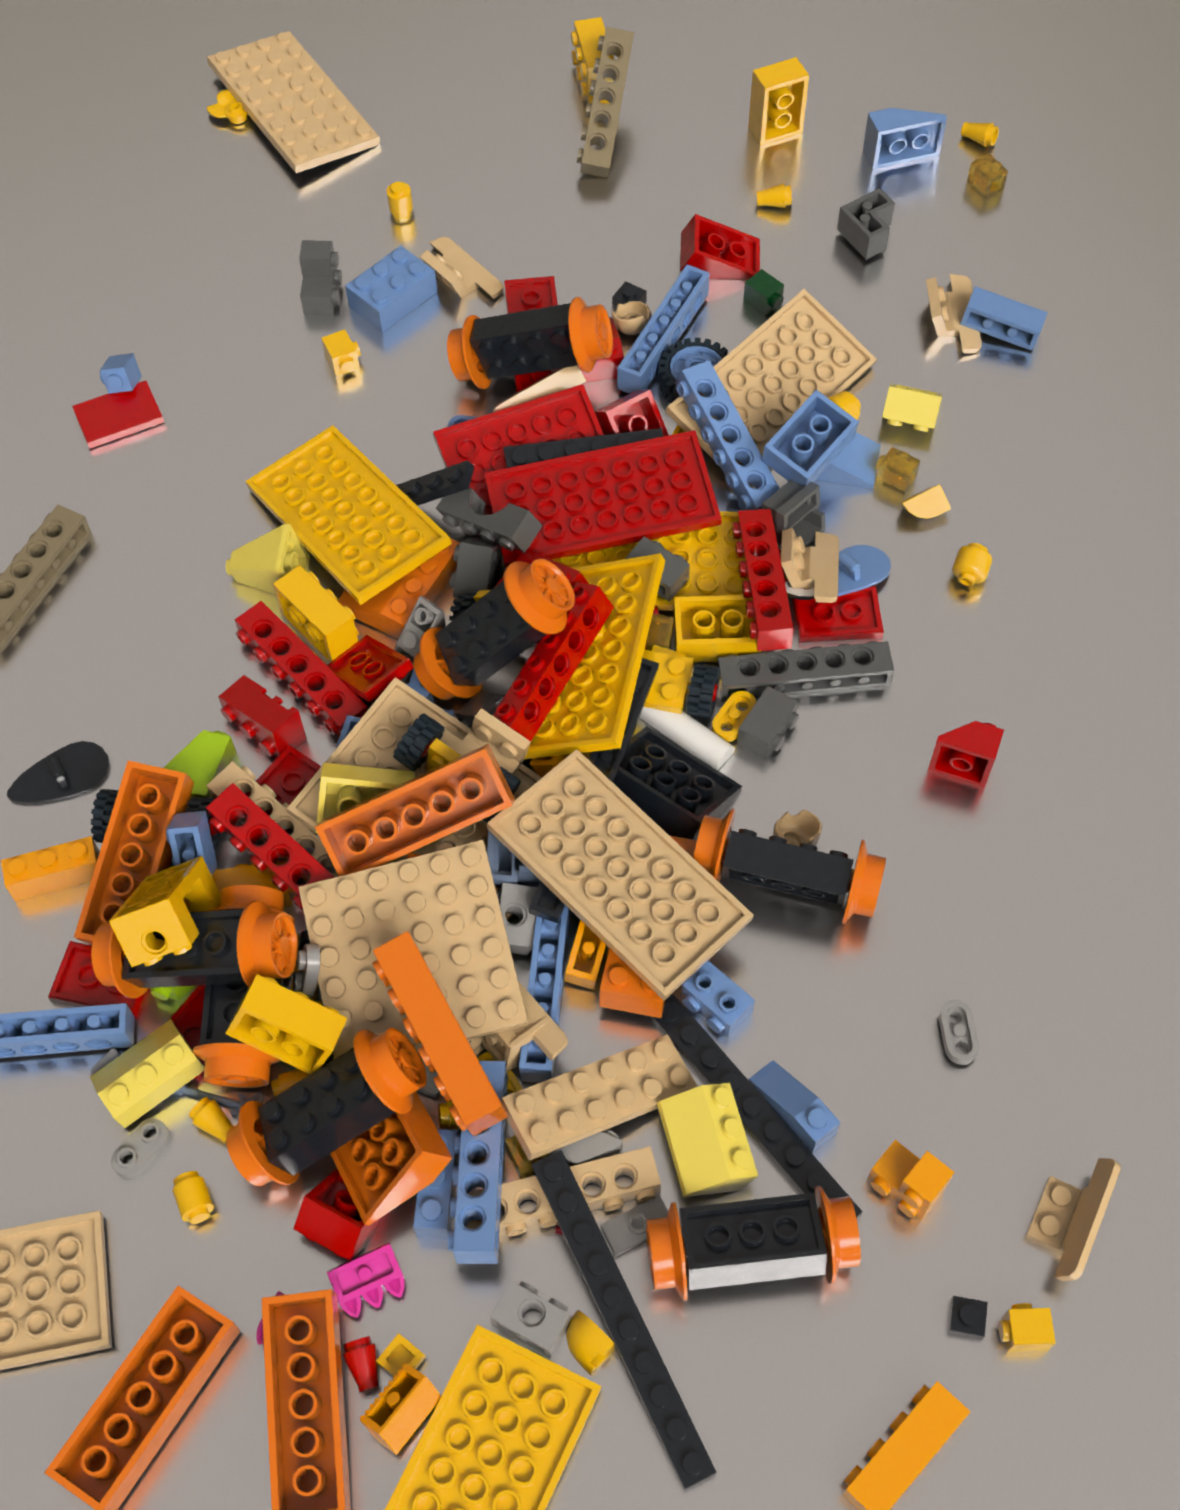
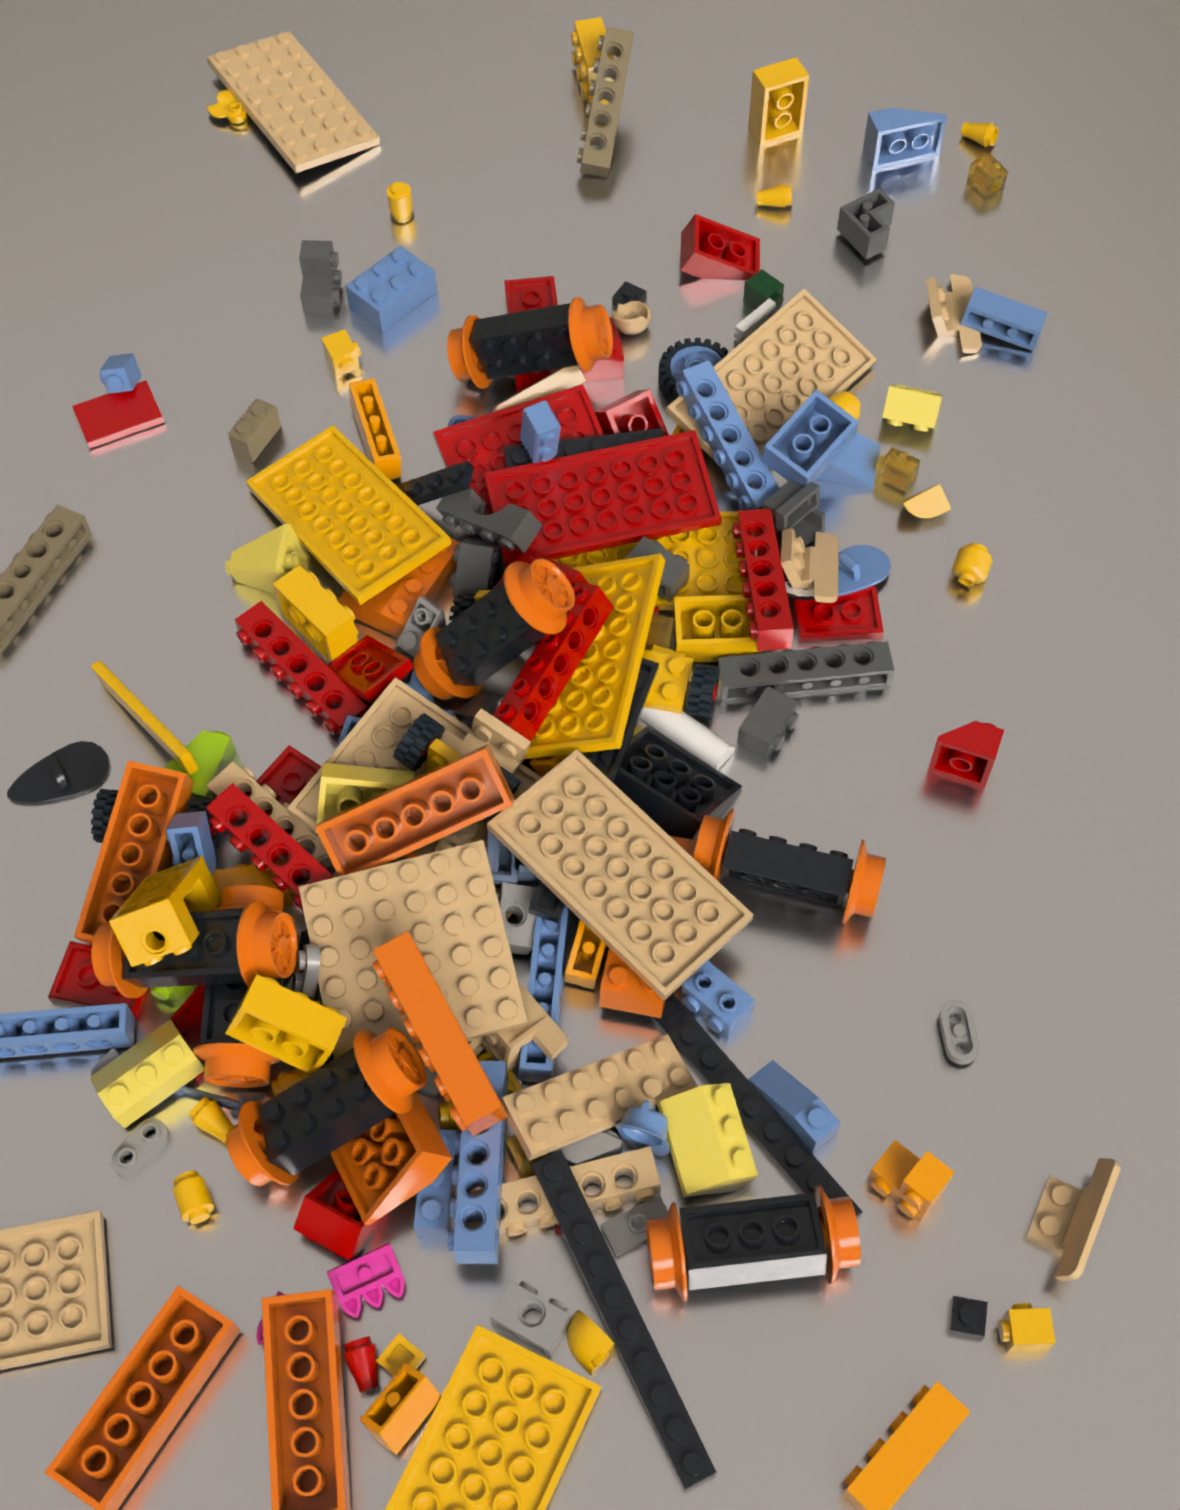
light orange brick [1,836,100,902] -> none
red wedge [218,675,307,757] -> none
tan plate [420,237,504,299] -> none
medium blue brick [617,264,710,394] -> none
yellow plate [712,691,757,742] -> none
tan hair [773,809,822,846] -> none
none -> yellow tile [90,660,198,775]
none -> dark tan brick [227,398,282,463]
none -> light orange brick [349,378,401,480]
none -> medium blue brick [520,401,561,463]
none -> medium blue piece [615,1100,670,1156]
none -> white tile [734,298,776,346]

